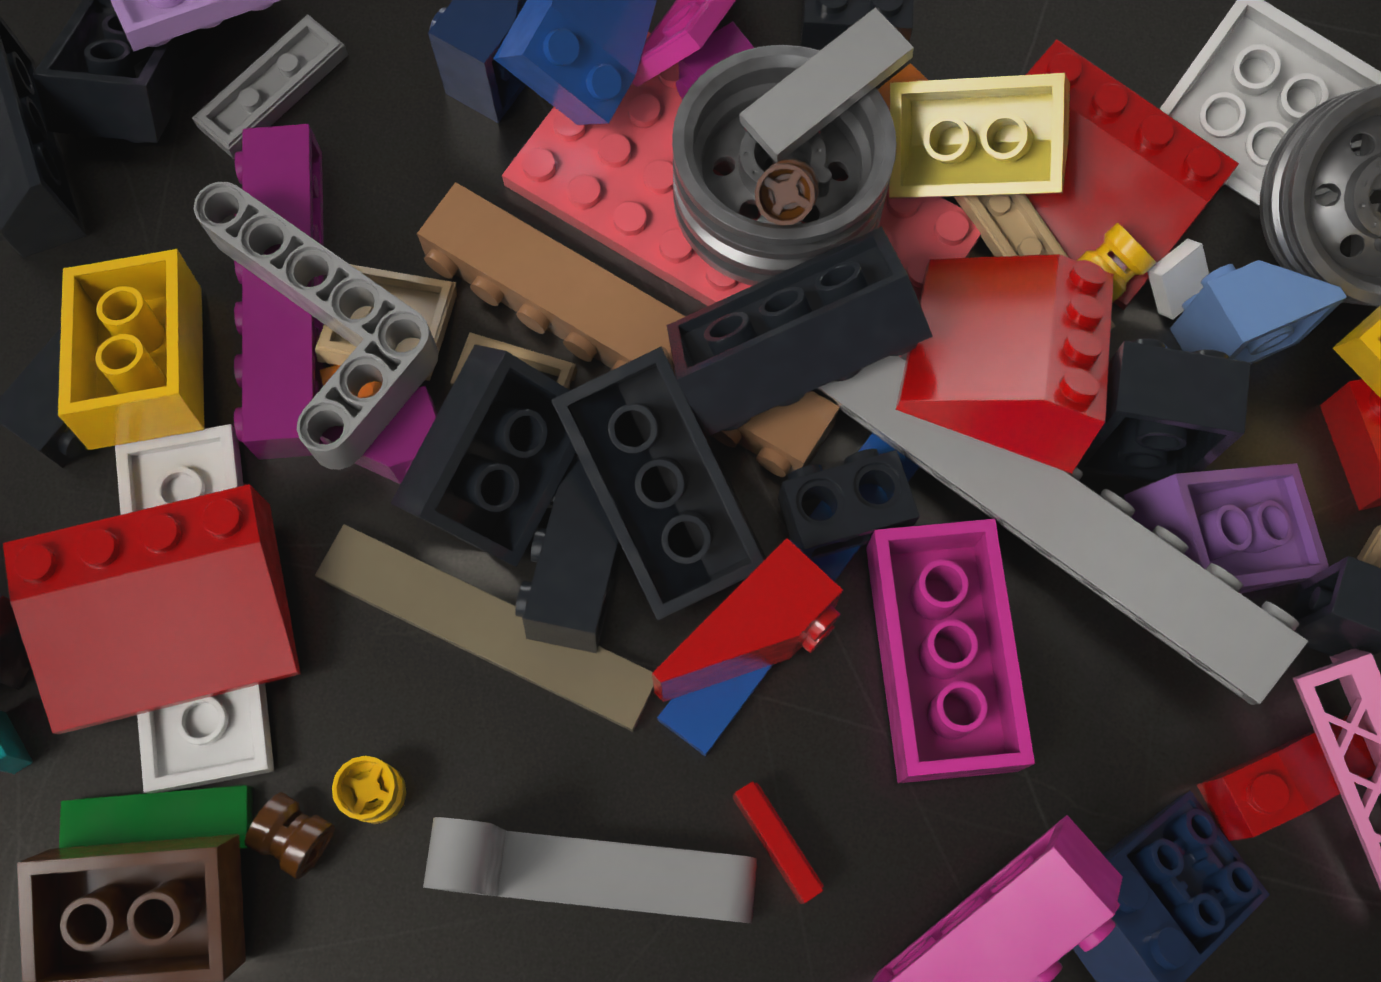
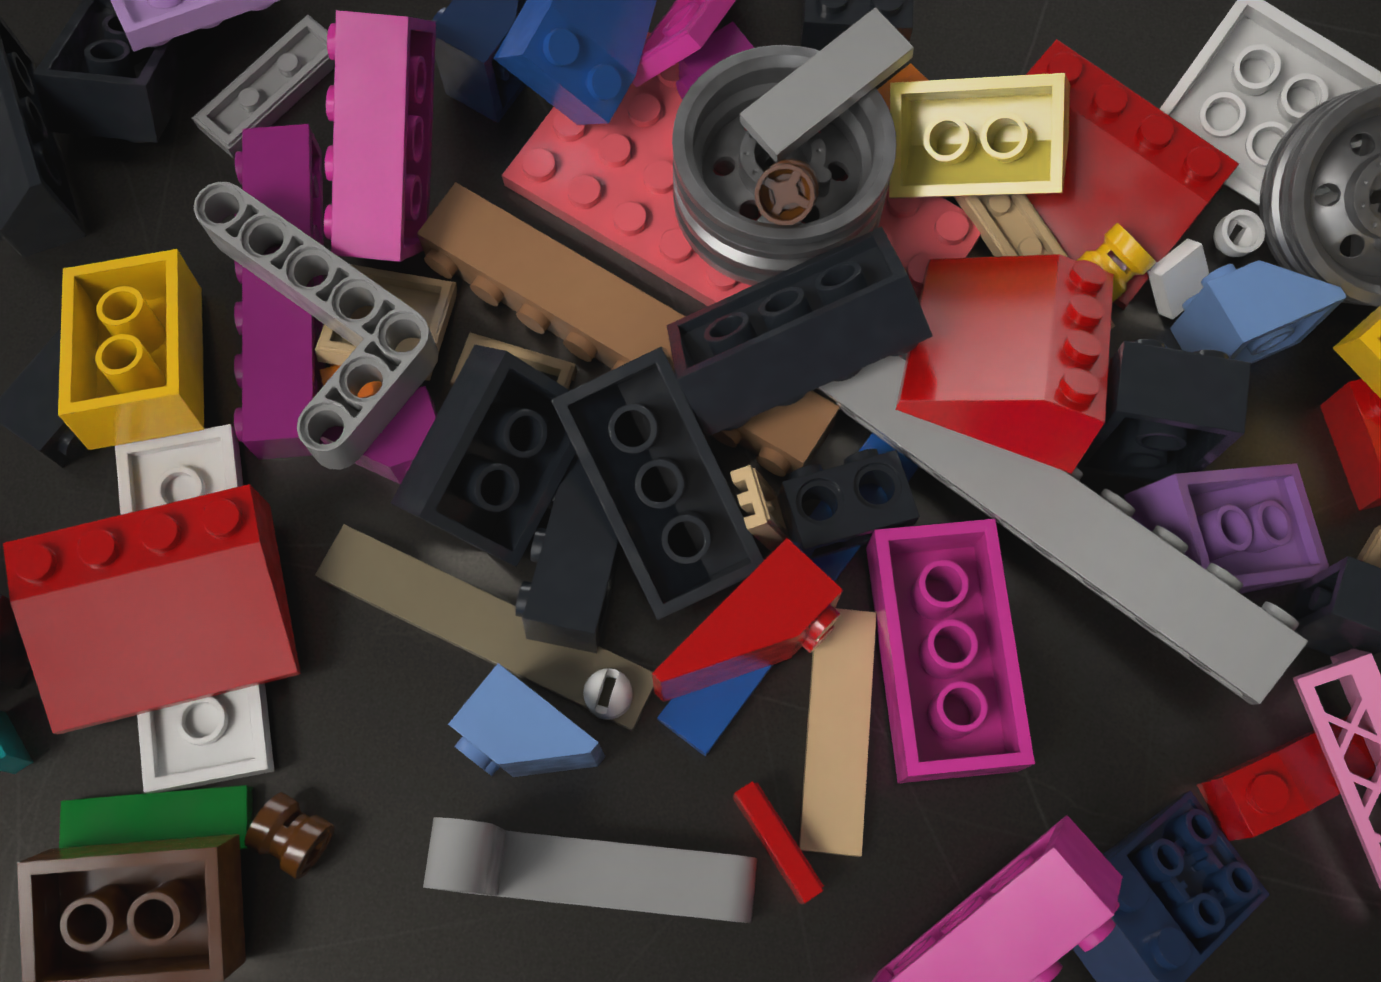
yellow wheel [332,756,407,824] -> none
none -> dark pink brick [324,10,436,262]
none -> medium blue slope [448,663,605,777]
none -> white hinge [583,668,633,720]
none -> tan tile [730,465,791,551]
none -> tan tile [799,608,877,857]
none -> white hinge [1213,209,1265,257]

